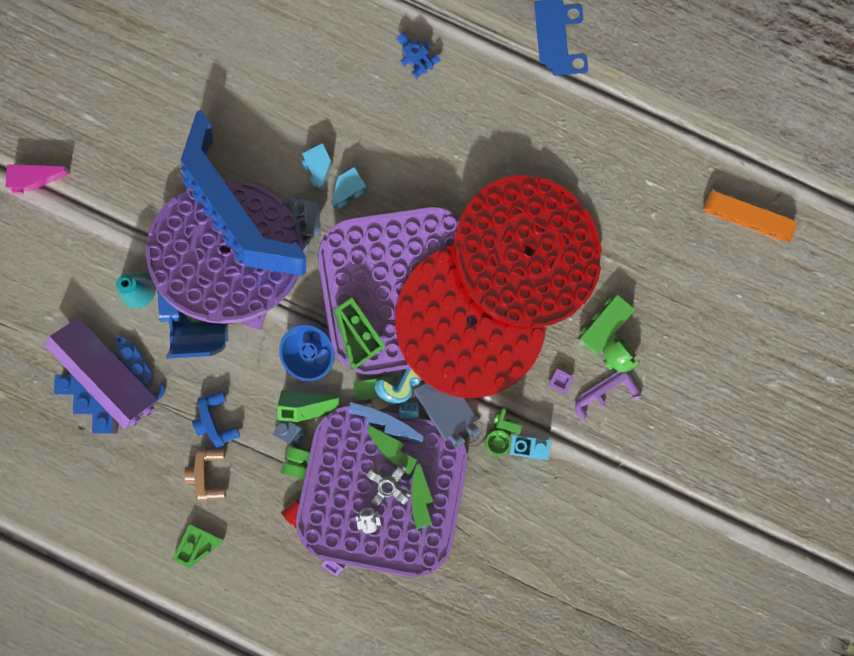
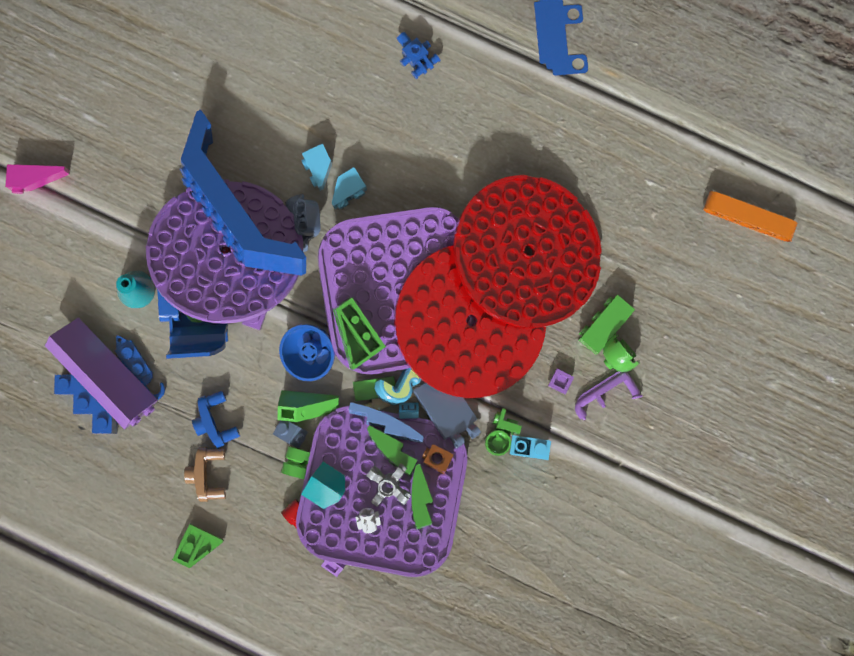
none -> teal slope [301,462,345,509]
none -> dark orange brick [422,444,454,475]

